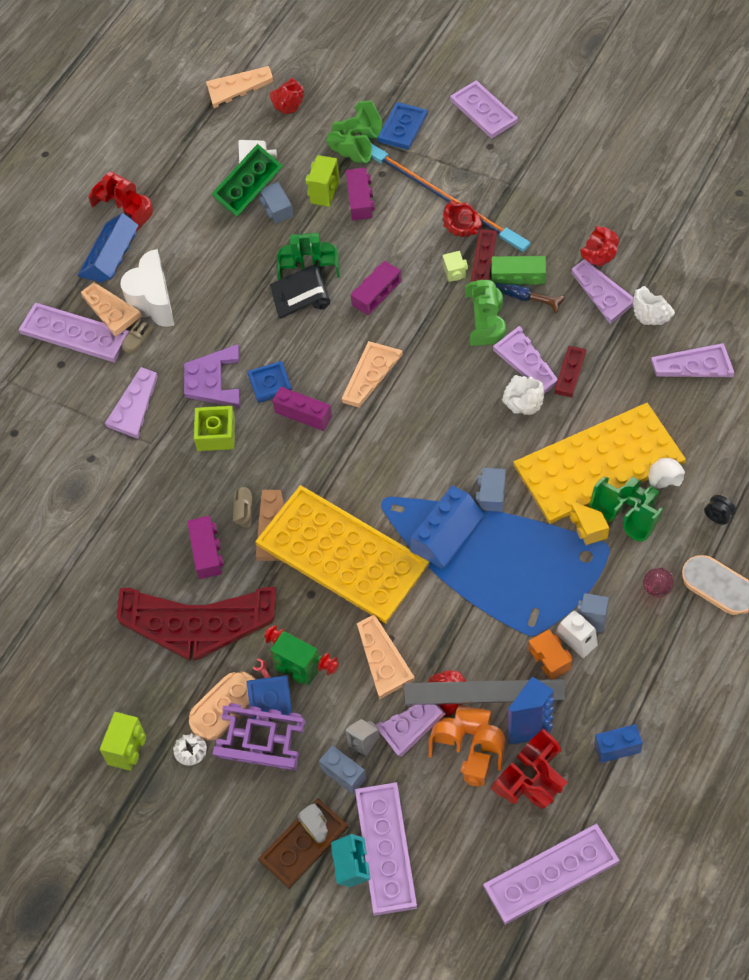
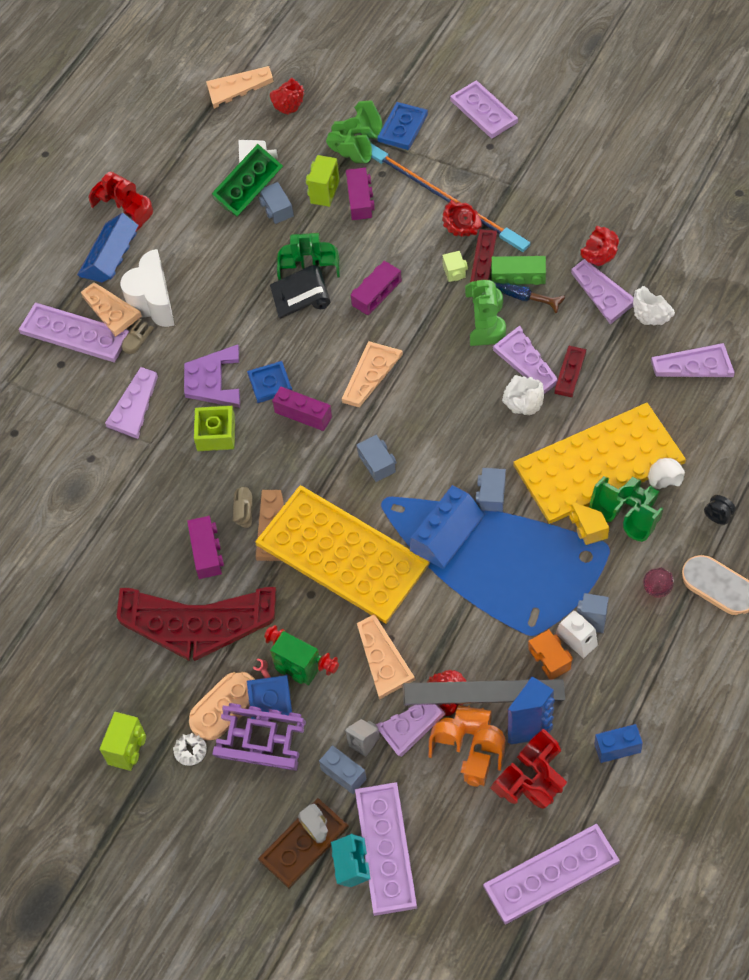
none -> sand blue brick [356,435,397,482]

